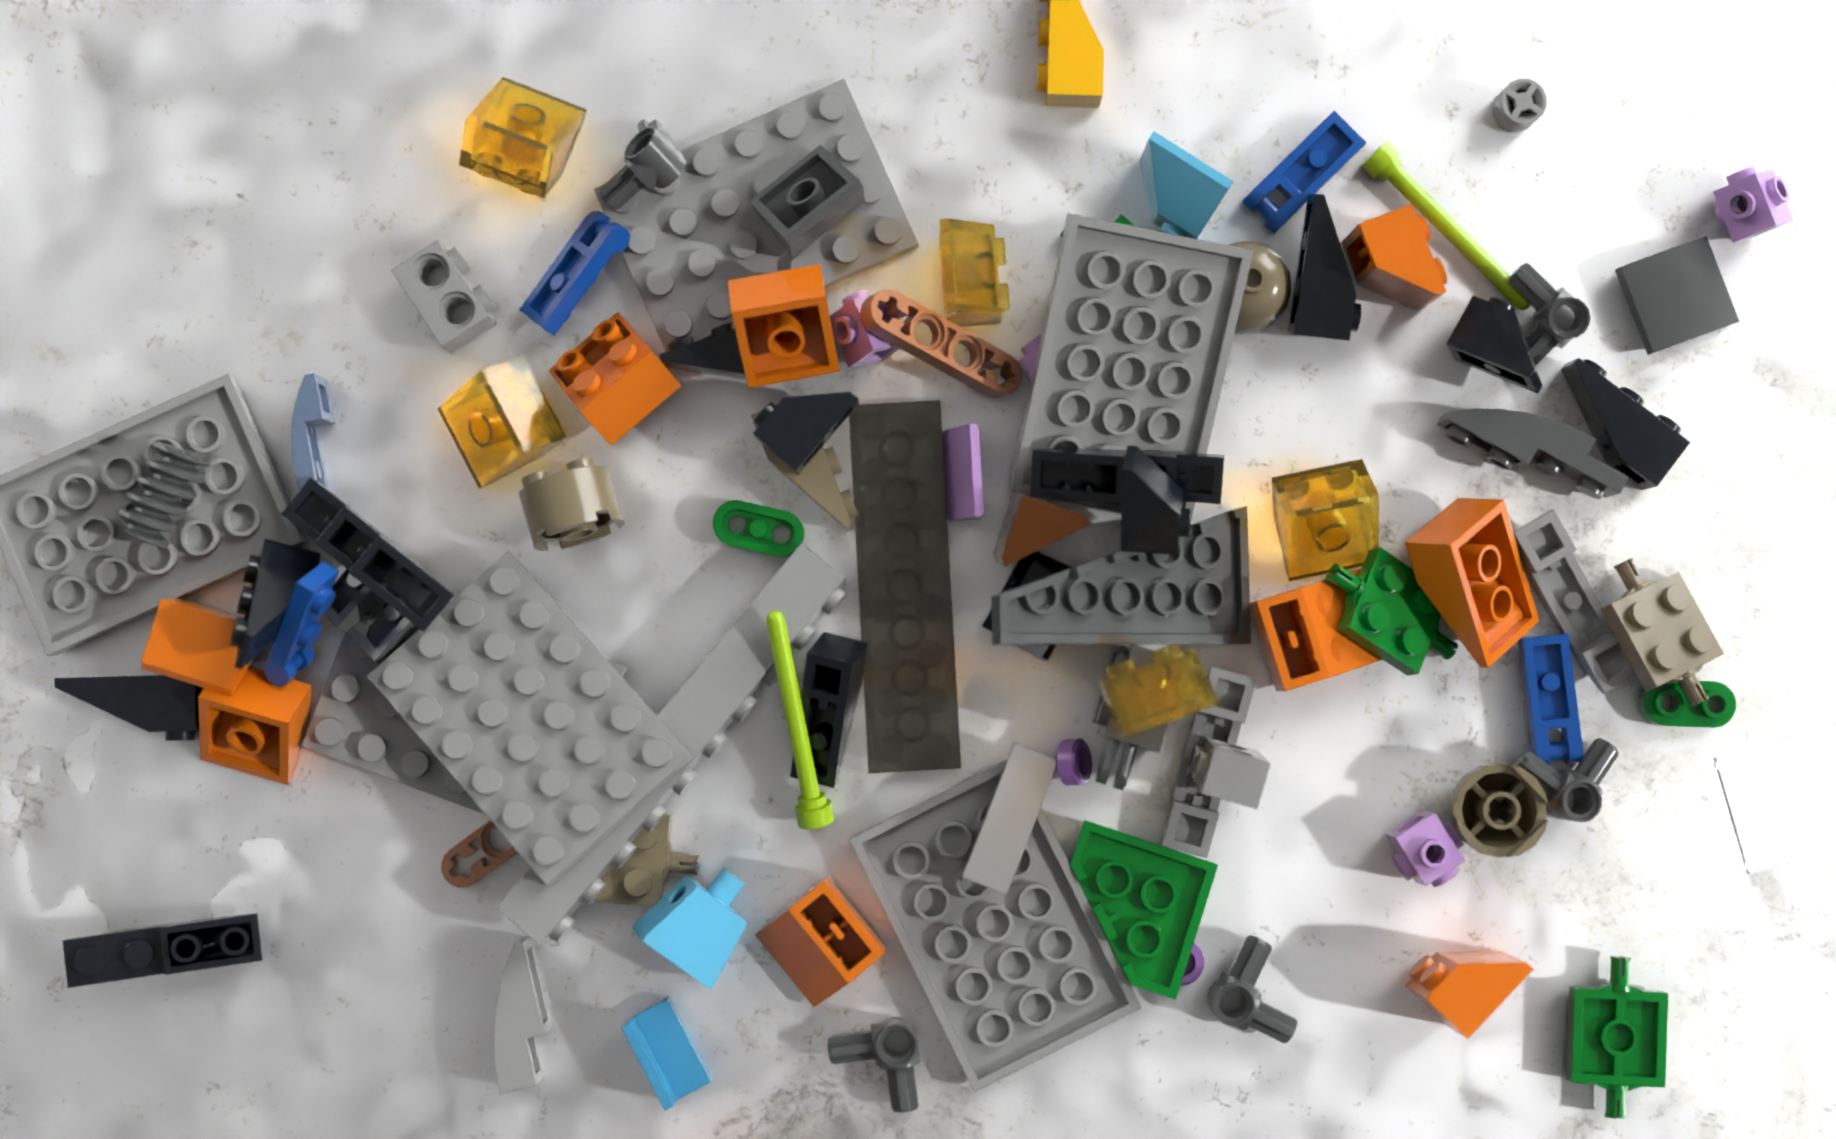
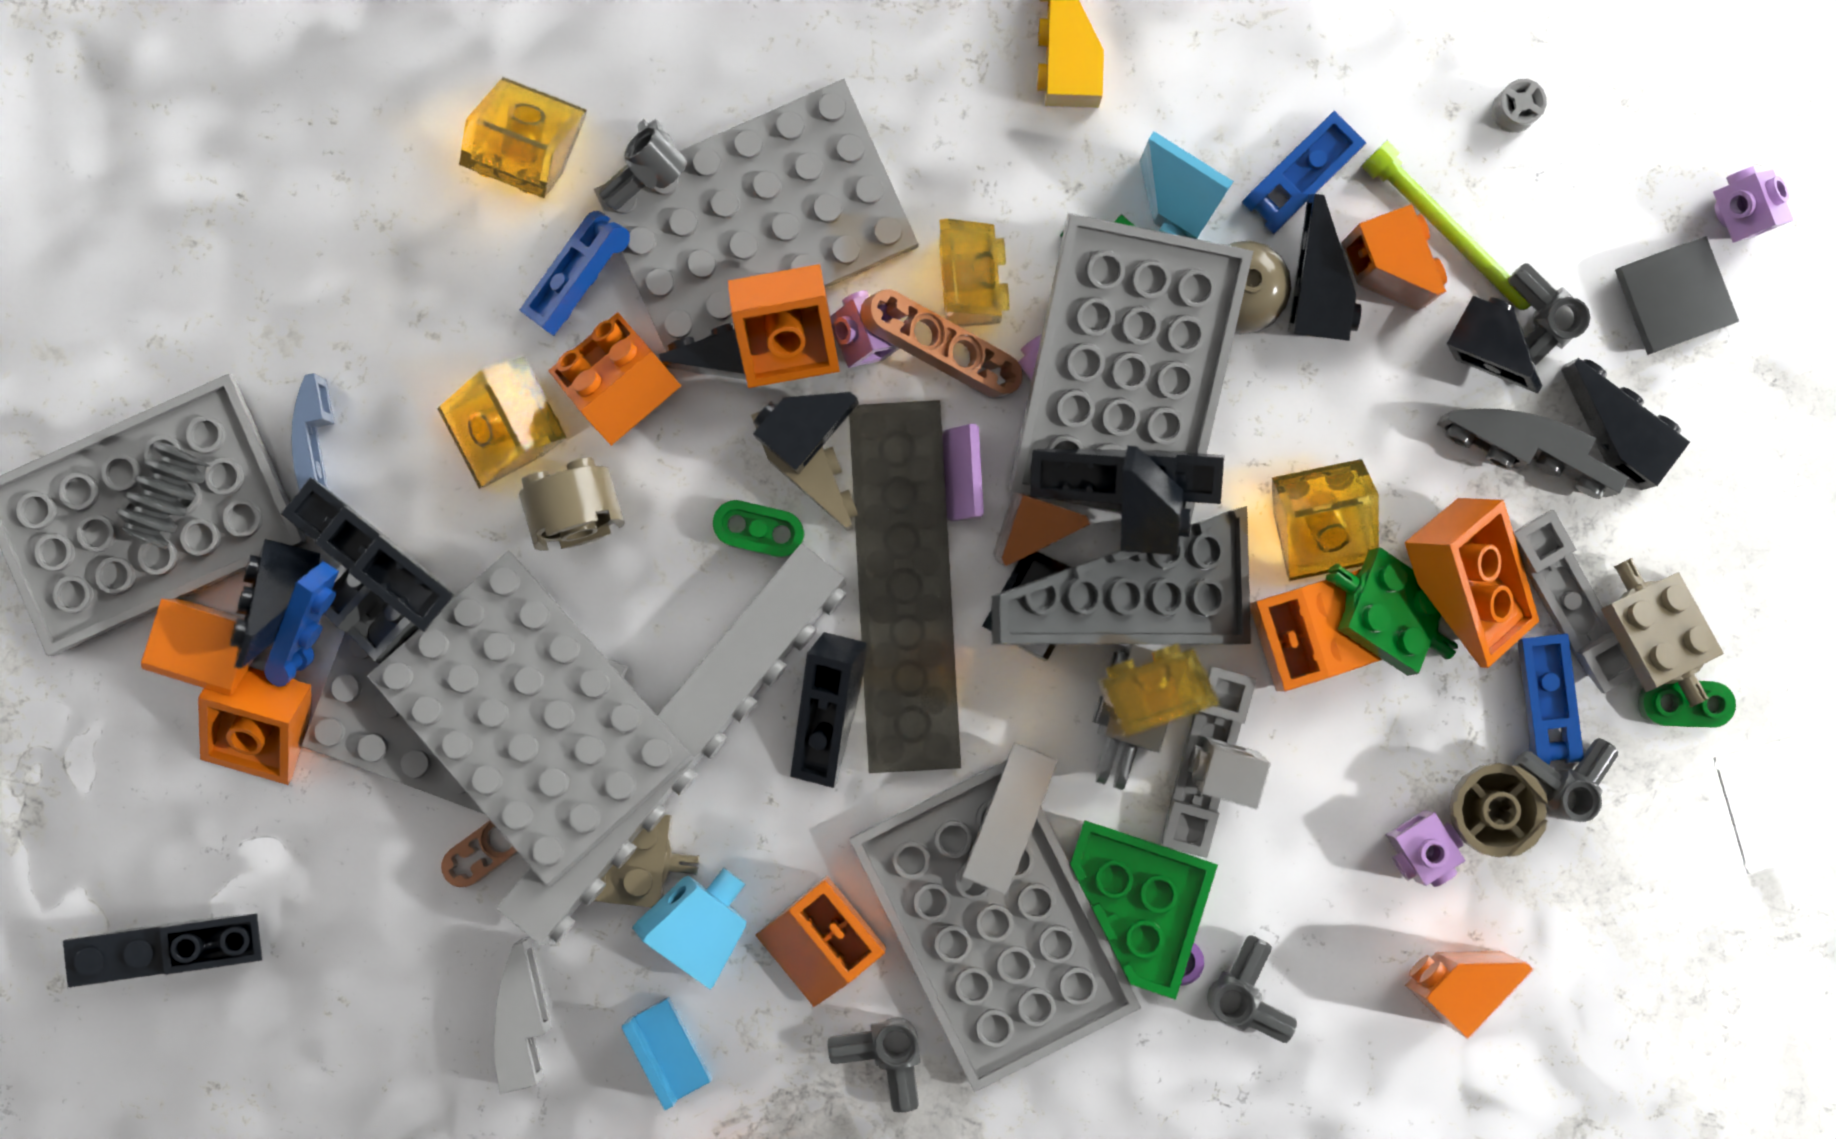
black slope [55,675,204,741] -> none
light grey brick [391,240,497,354] -> none
dark grey slope [748,145,865,258] -> none
lime piece [766,610,835,829] -> none
medium lavender tile [1057,738,1092,786] -> none
green plate [1566,956,1668,1119] -> none

